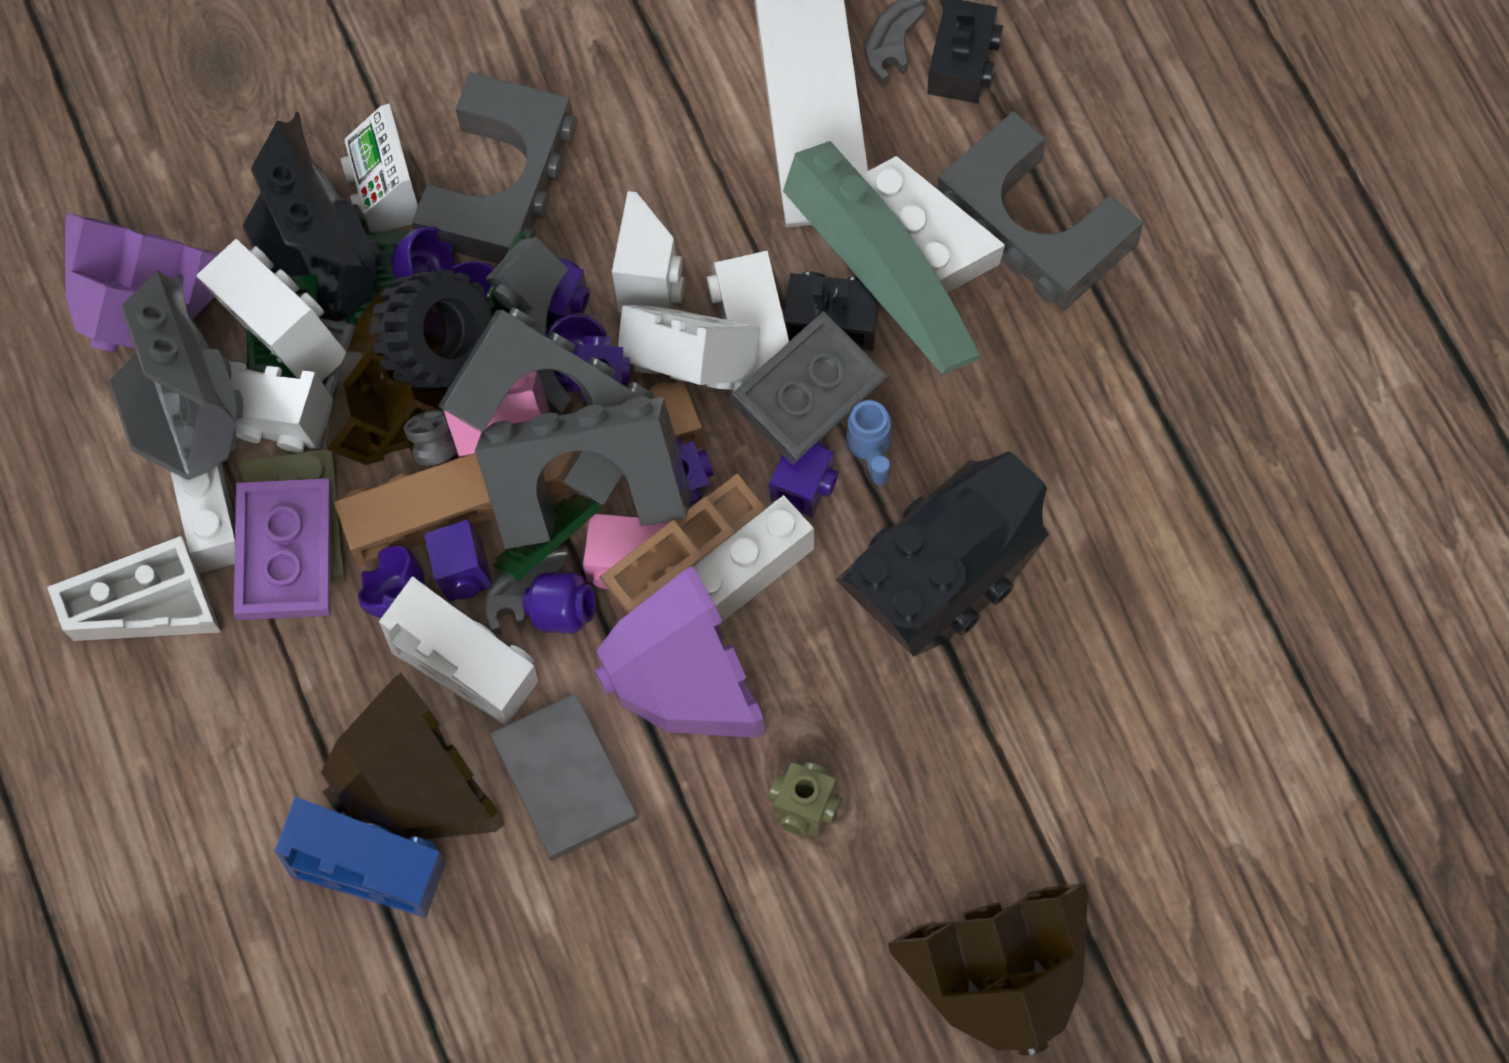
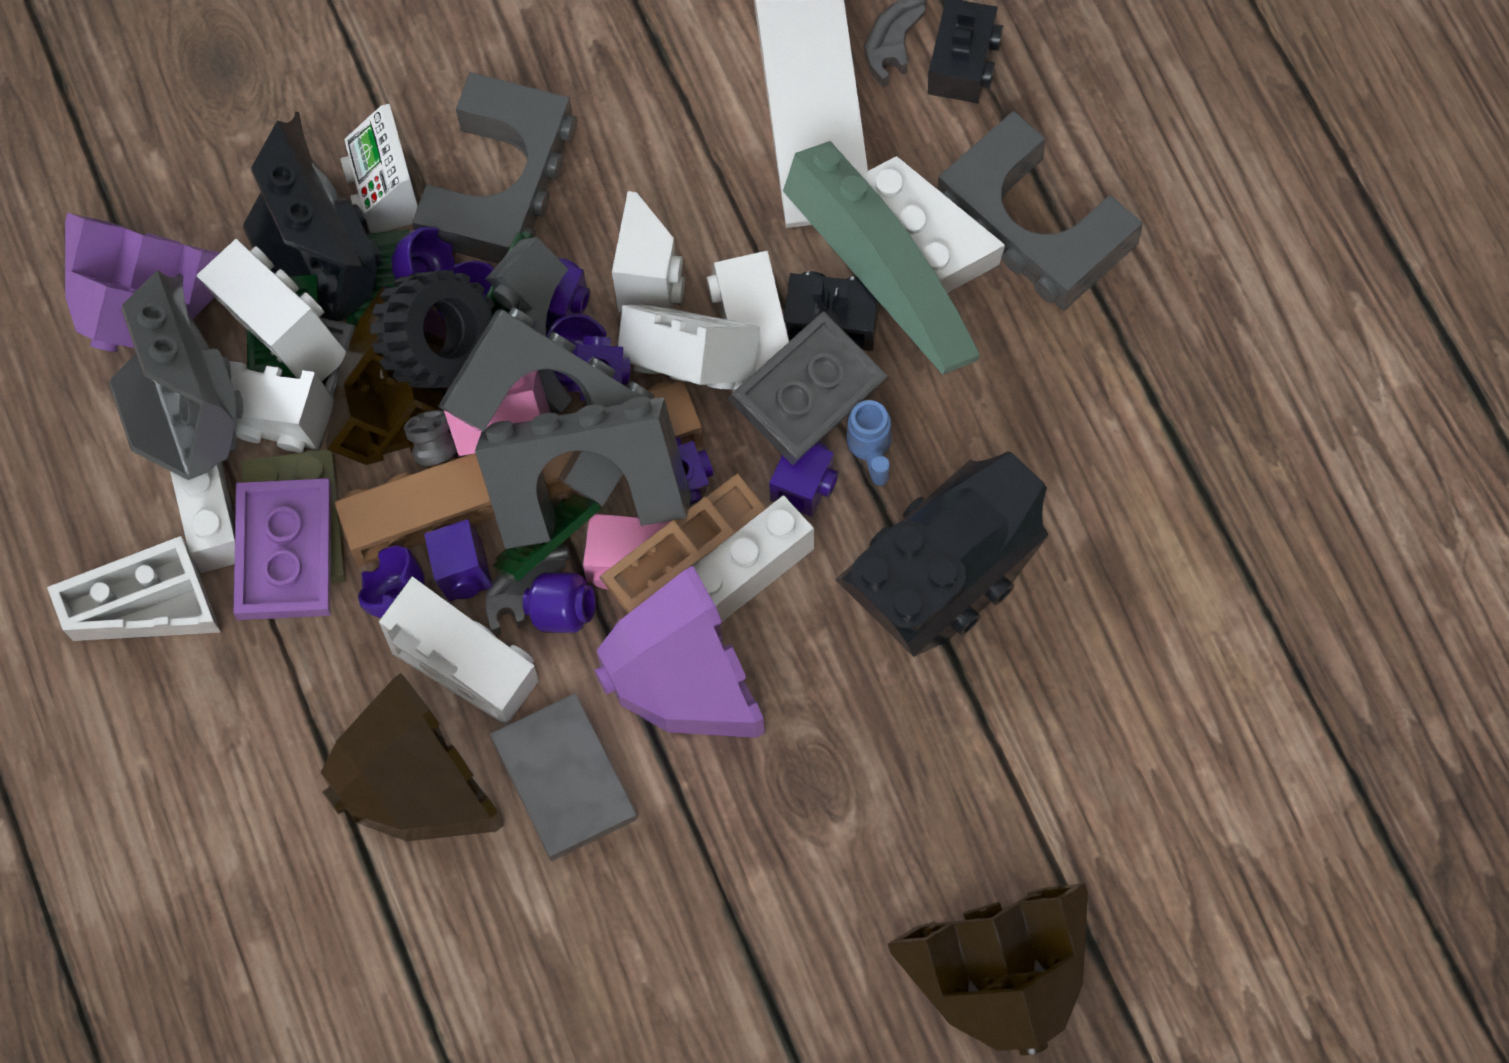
blue wedge [274,797,445,918] -> none
olive brick [768,762,842,839] -> none

